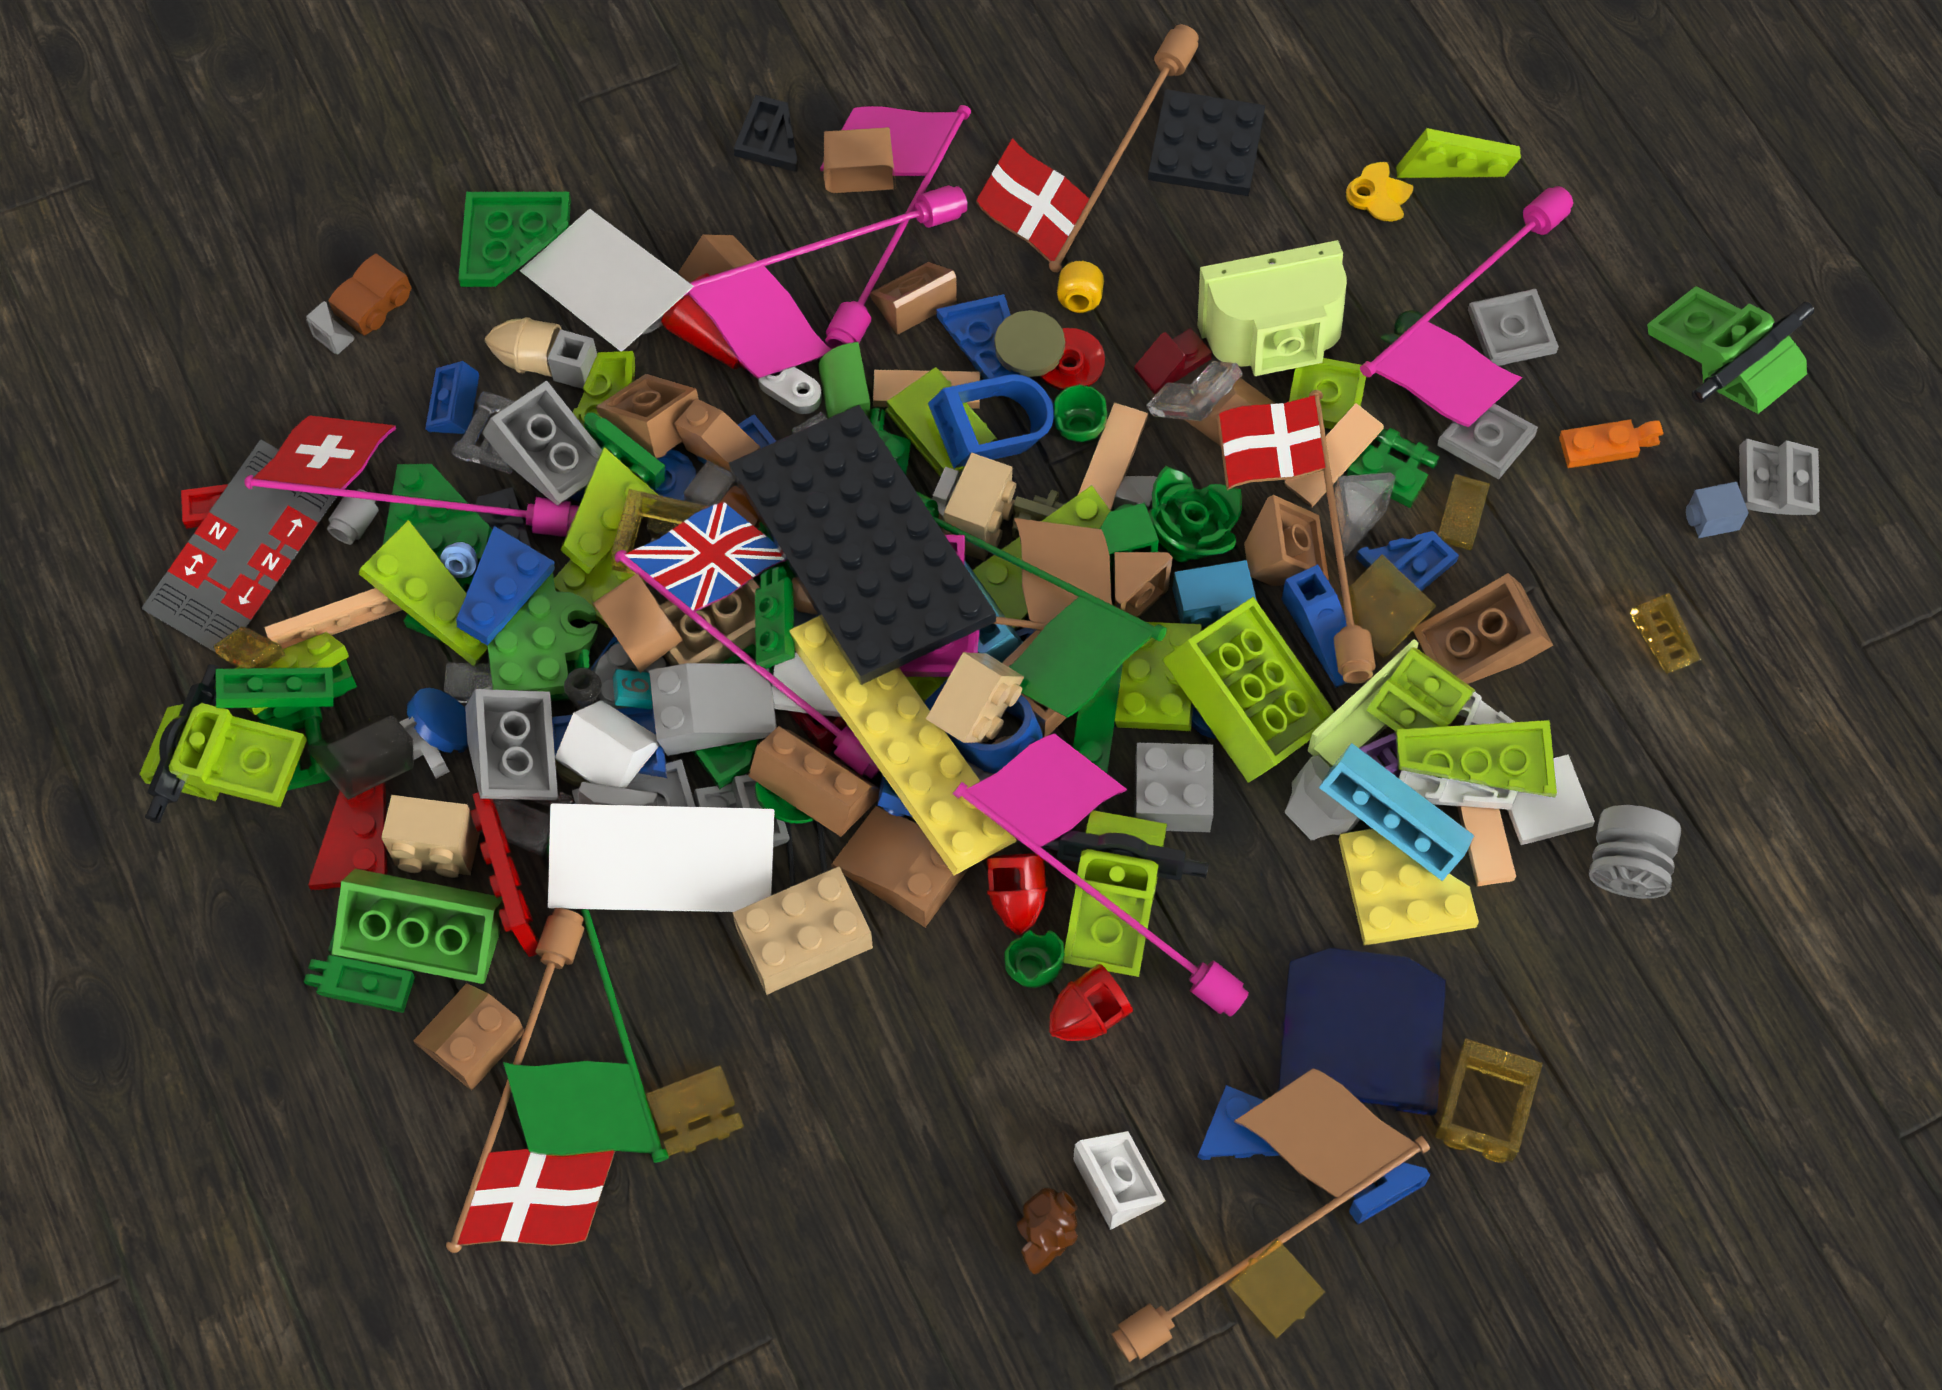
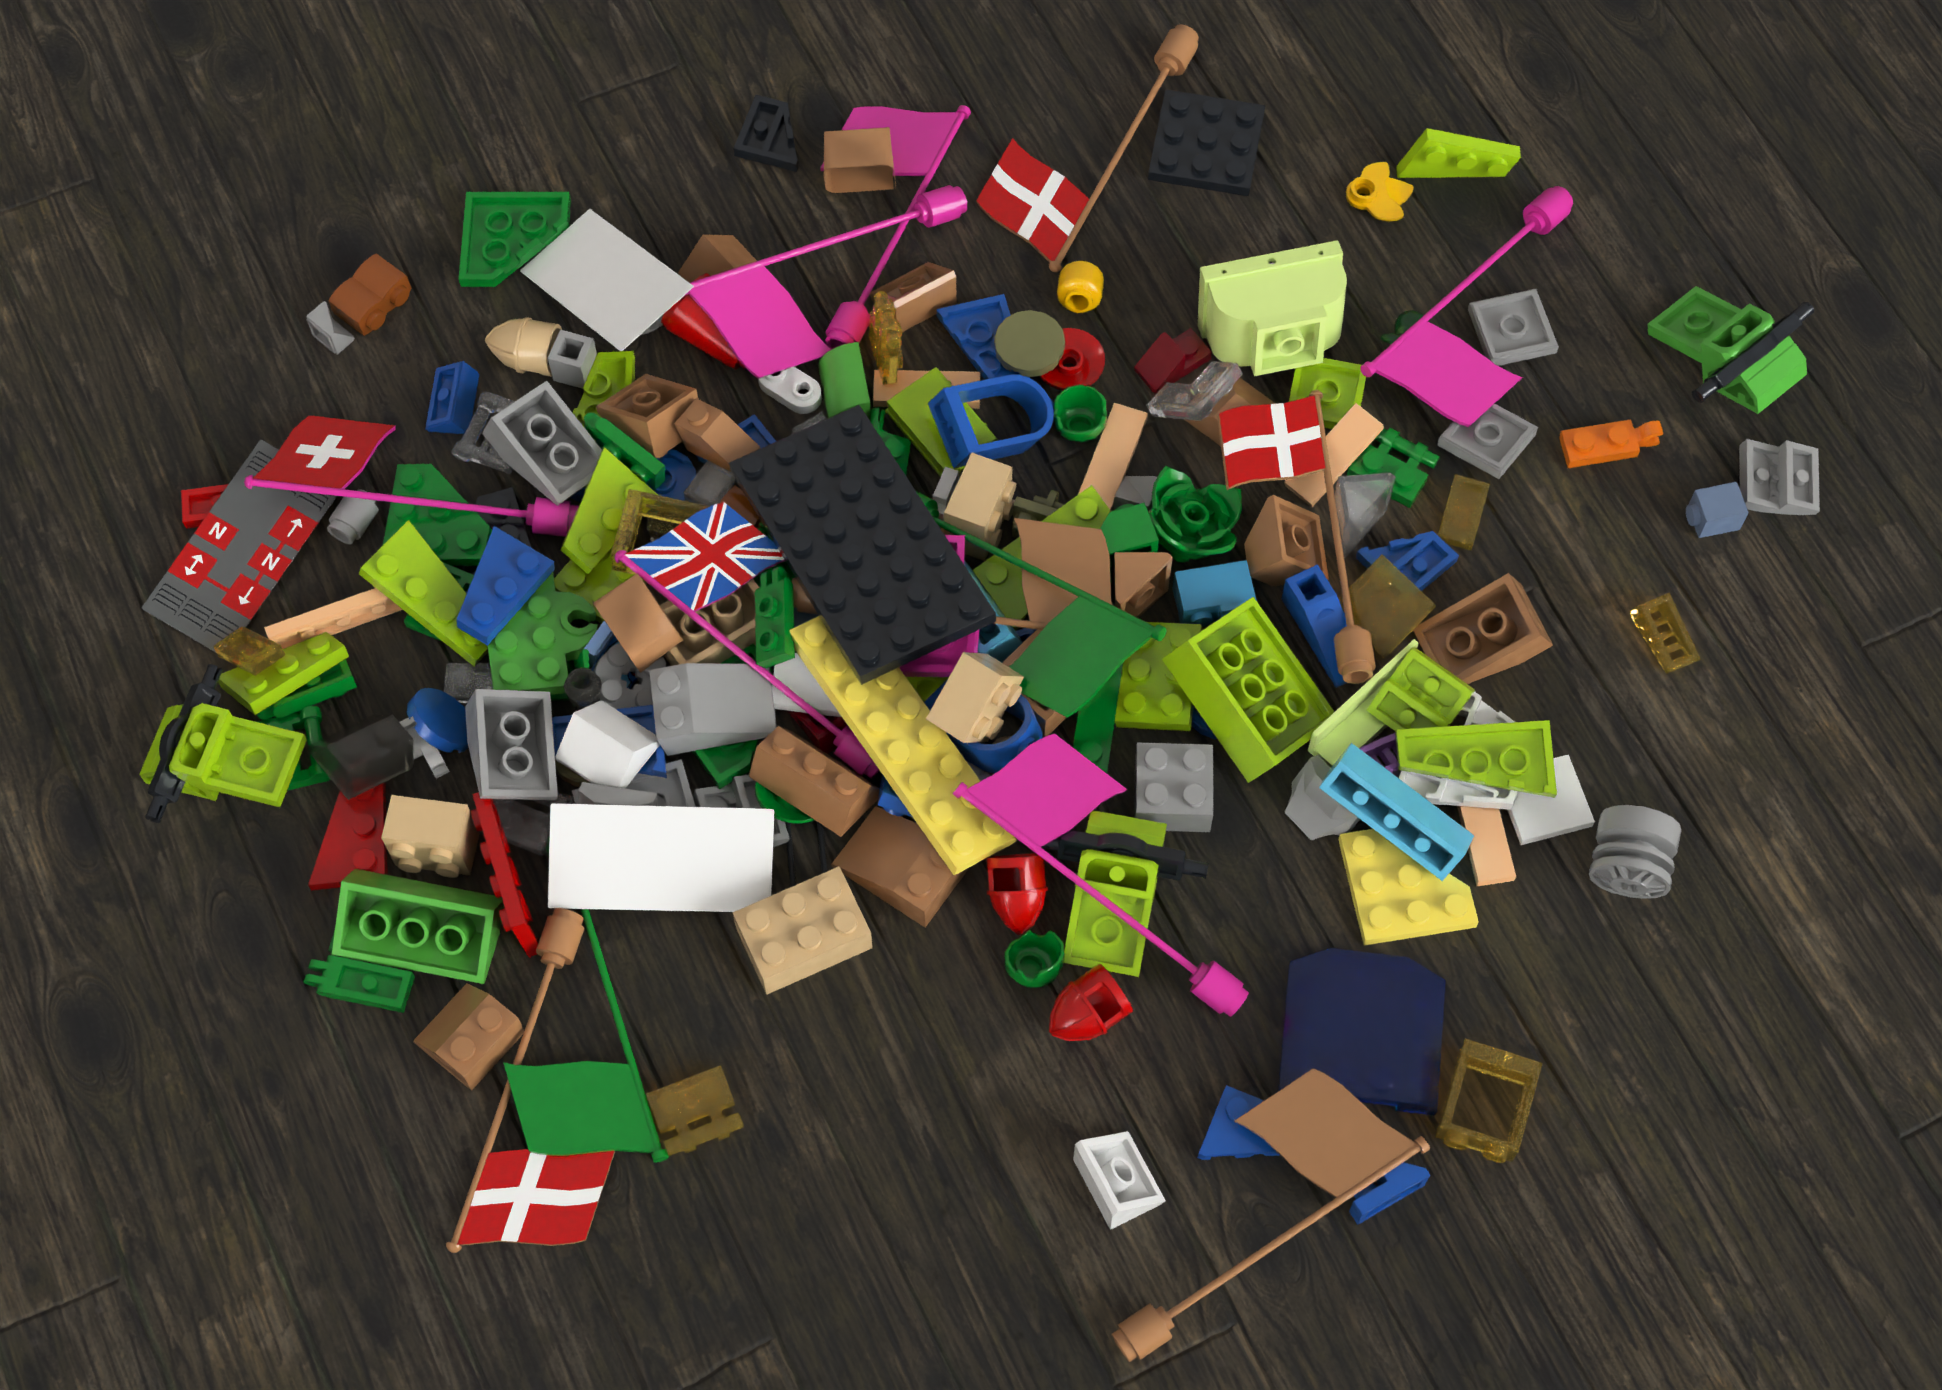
green plate [216,667,334,708] -> none
light blue plate [440,542,478,578] -> none
teal tile [612,669,653,709] -> none
reddish brown head [1017,1187,1078,1274] -> none
clear yellow piece [1228,1239,1325,1339] -> none
none -> light blue tile [584,621,614,667]
none -> clear yellow plate [869,291,903,385]

